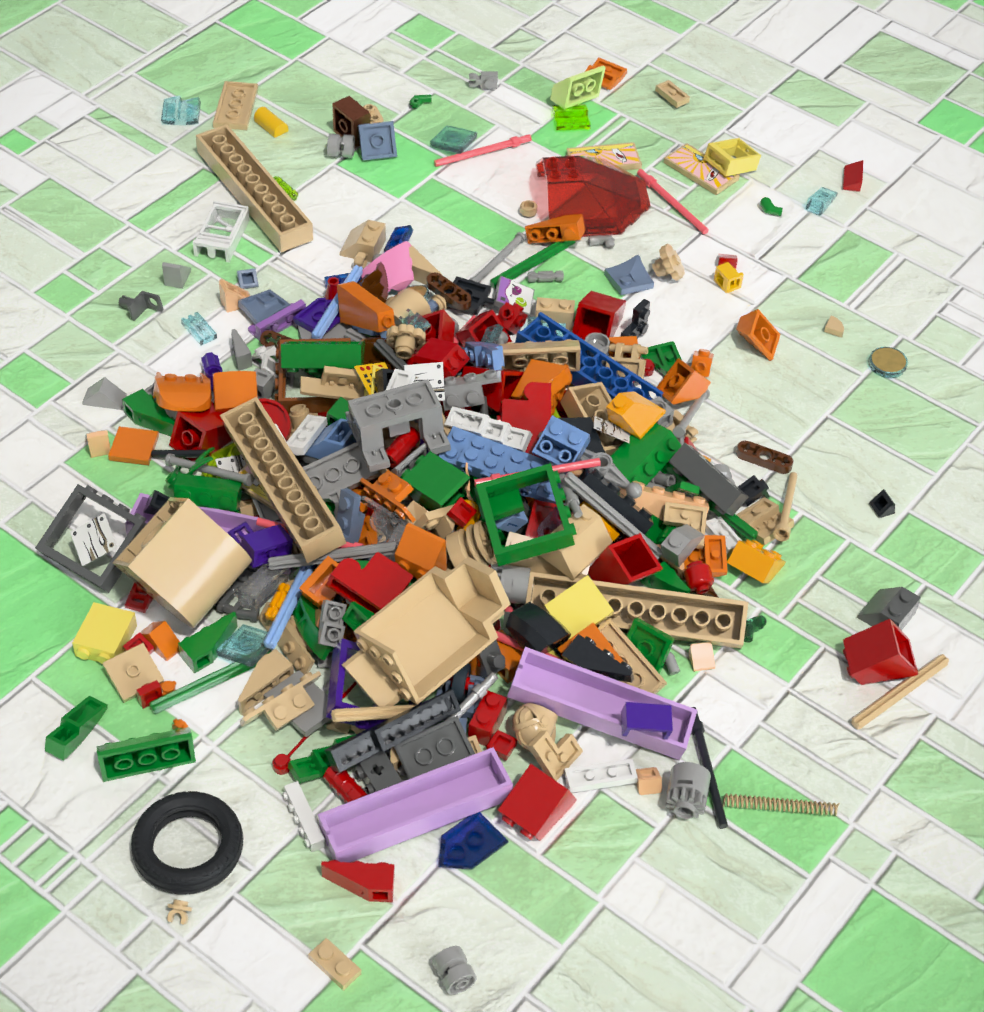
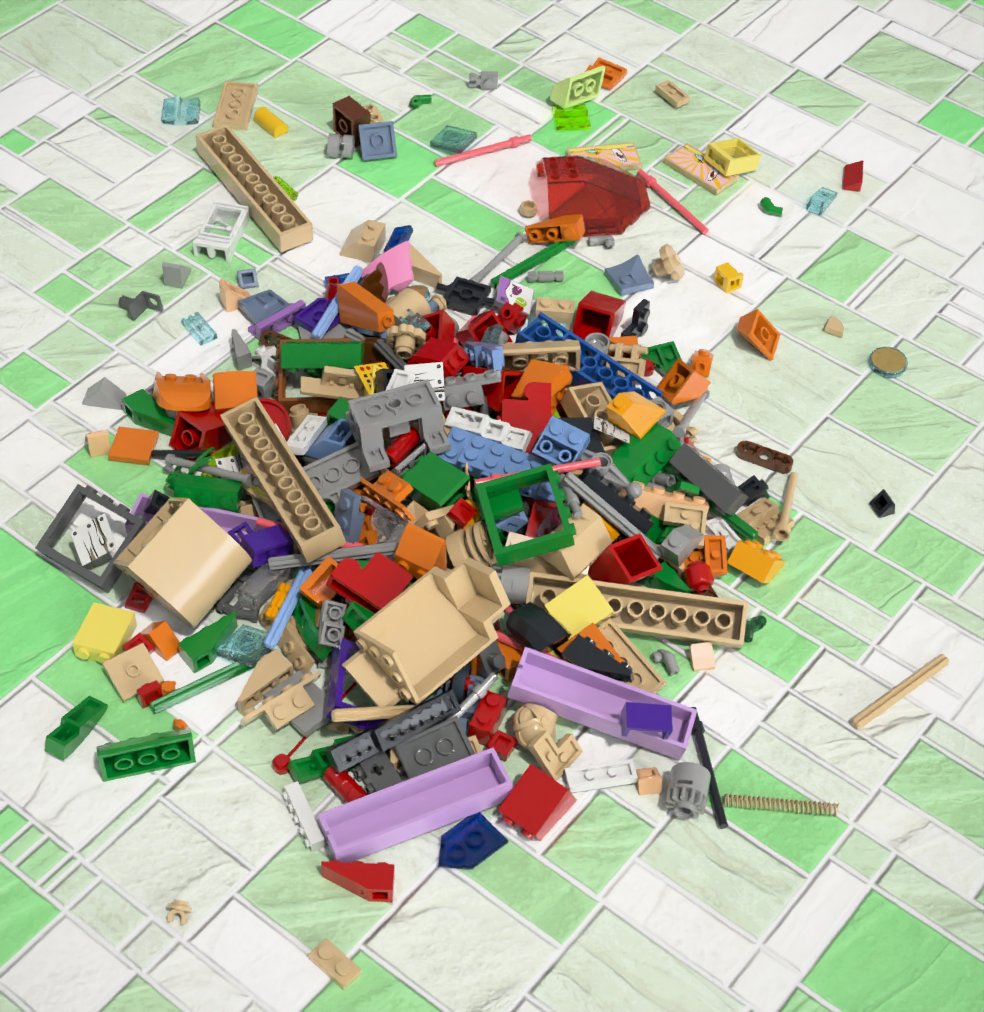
black tyre [131,791,243,895] -> none
dark purple piece [201,352,223,391] -> none
tan tile [354,251,368,269] -> none
reddish brown beam [427,273,471,310] -> none
light grey wheel [432,946,477,995] -> none
green tile [627,618,675,674] -> none
slope [718,253,738,269] -> none
red slope [843,619,918,685] -> none
dark grey slope [857,587,921,630] -> none

